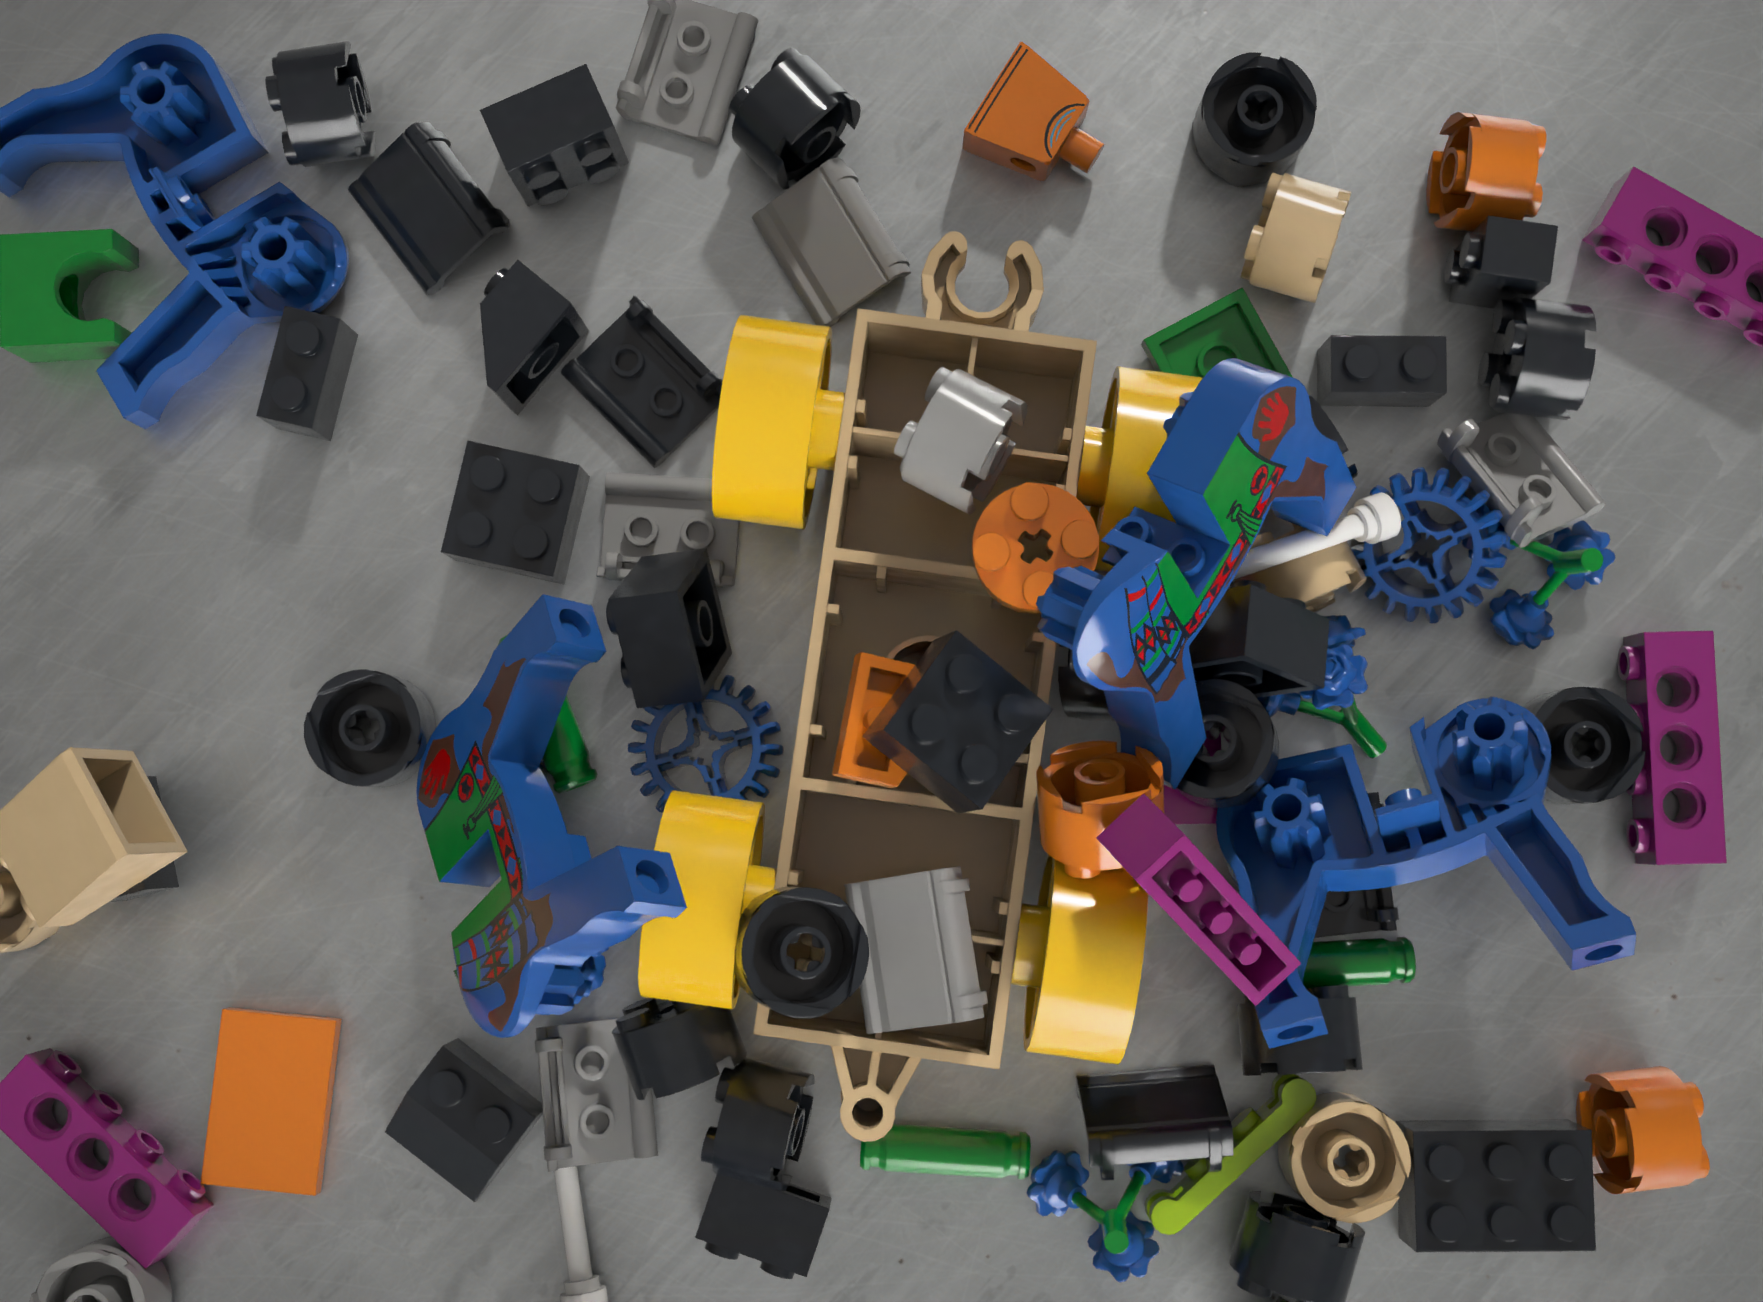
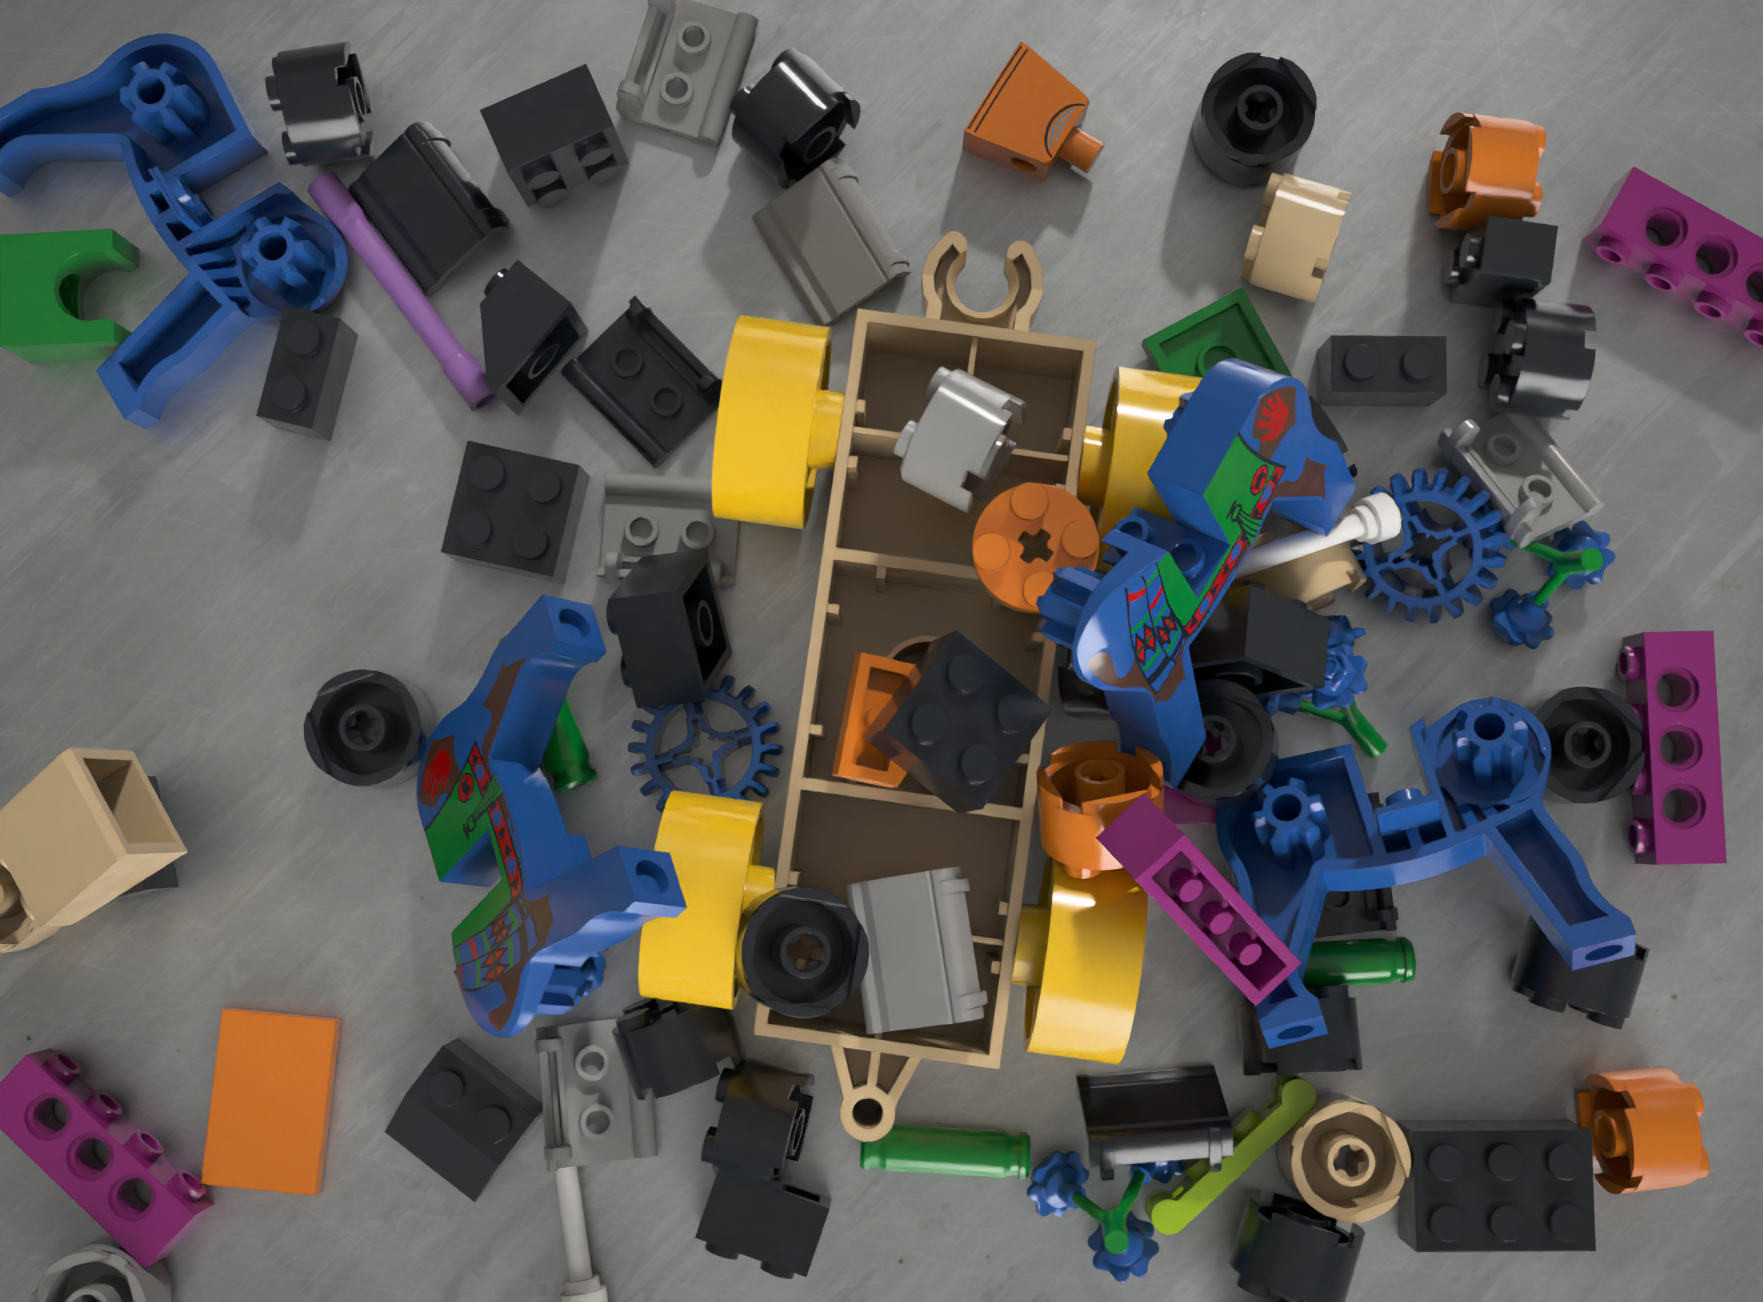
none -> medium lavender piece [307,172,497,411]
none -> black brick [1511,915,1650,1029]

